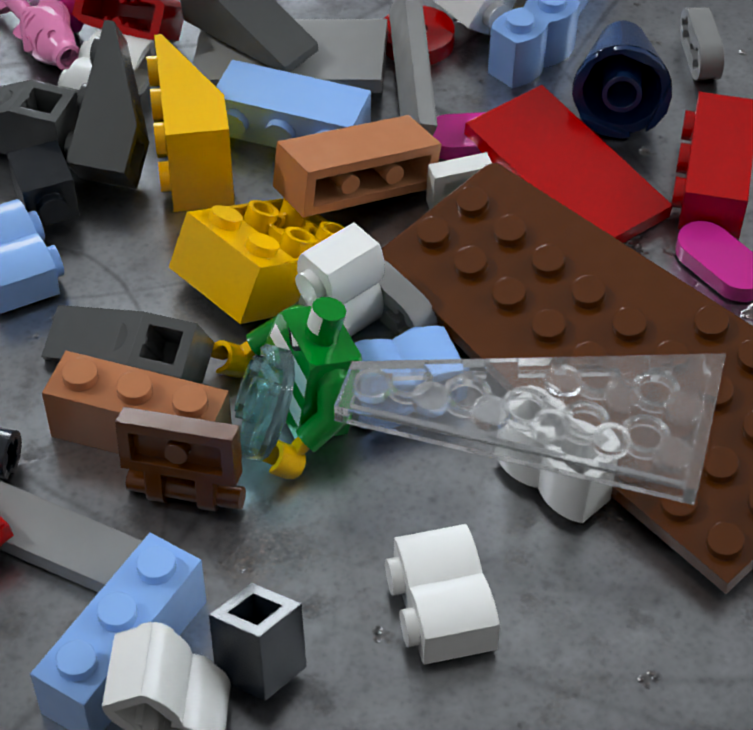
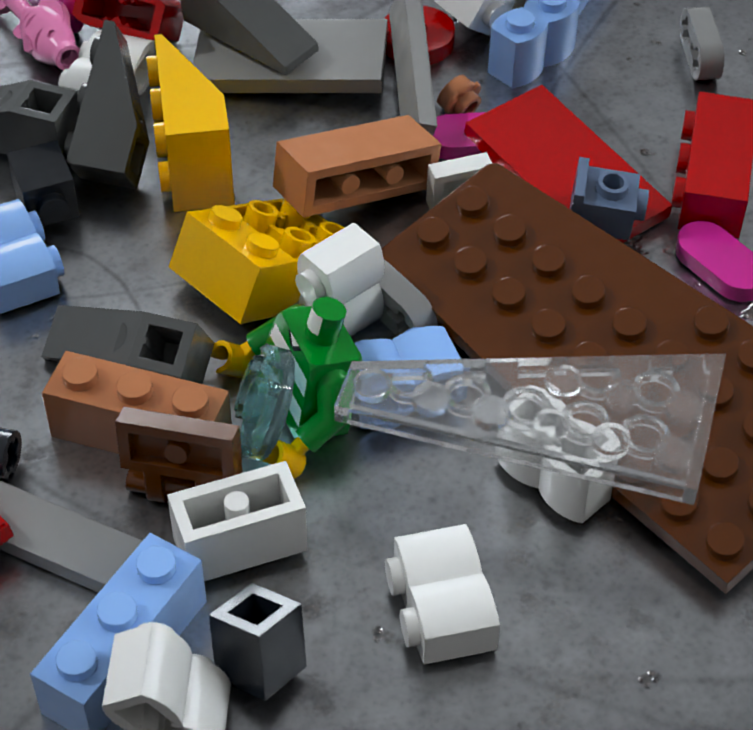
light blue brick [216,60,371,148] -> none
dark blue cone [572,21,672,139] -> none
none -> white brick [167,461,307,581]
none -> nougat plate [437,74,481,114]
none -> sand blue brick [569,157,649,241]

